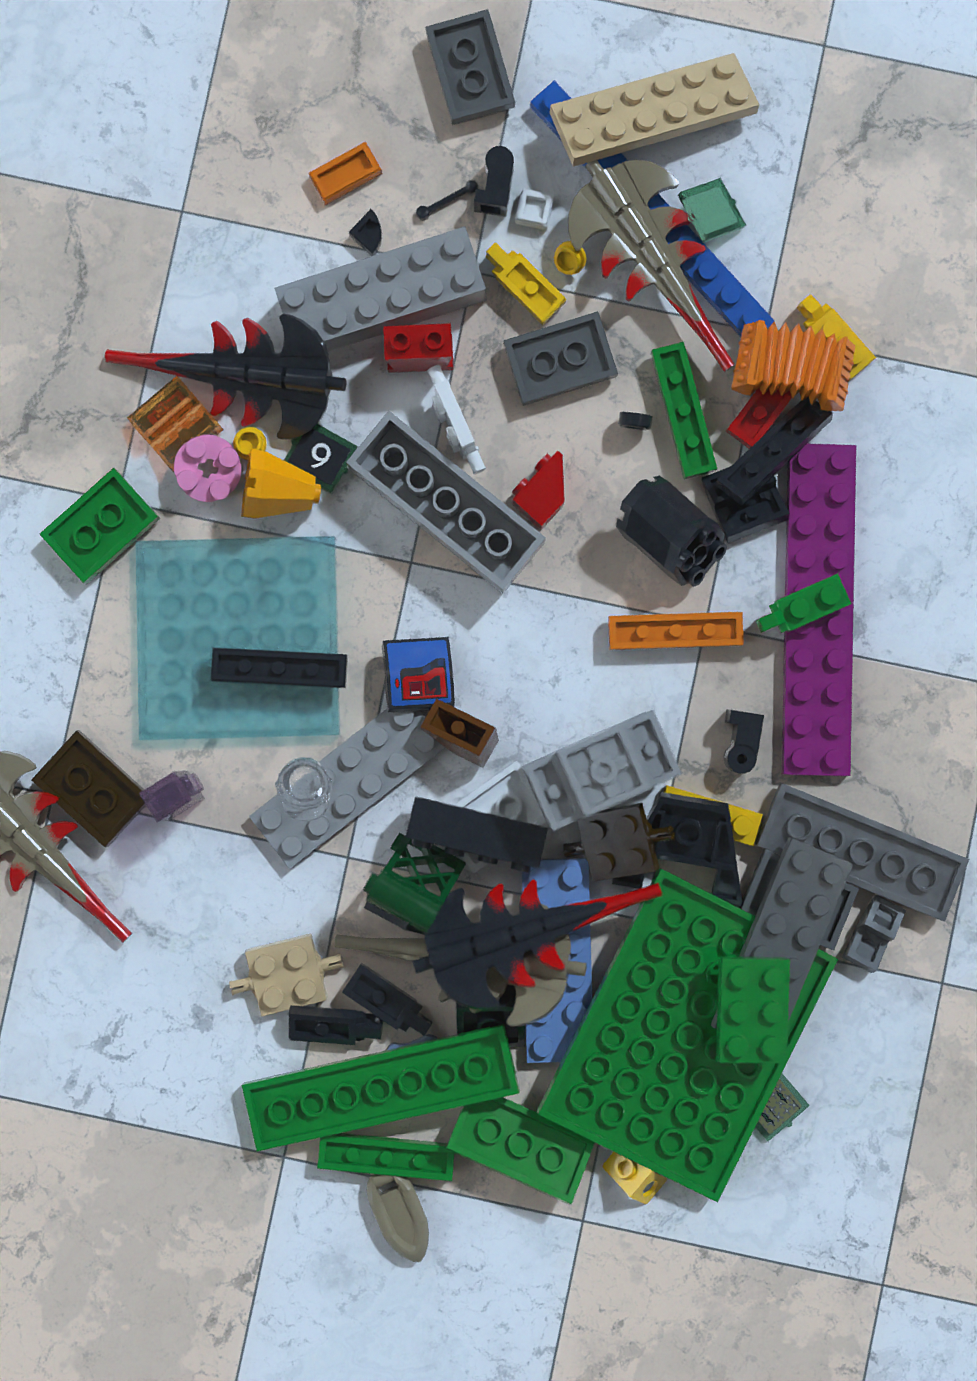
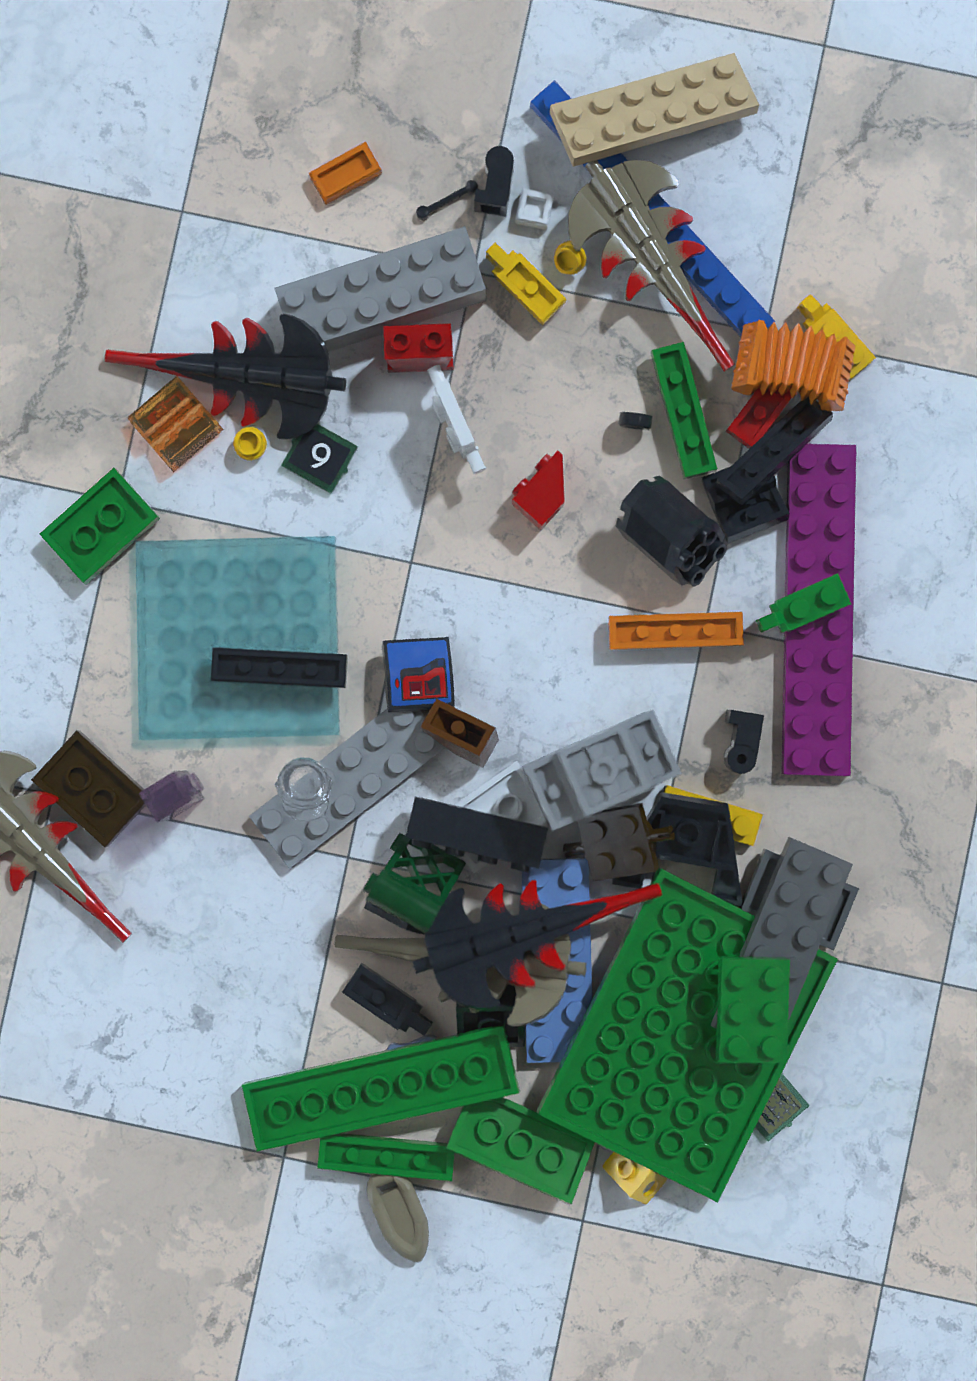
bright pink plate [174,434,242,502] -> none
tan plate [229,933,344,1017] -> none
light orange cone [241,449,321,519] -> none
black hinge [289,1005,383,1045] -> none
light grey brick [346,411,546,594] -> none
black tile [349,209,382,256] -> none
dark grey plate [425,9,515,125] -> none
dark grey plate [503,311,618,406] -> none
clear green piece [677,178,746,243] -> none
flat silver plate [755,783,969,922] -> none
dark grey slope [842,894,906,973] -> none

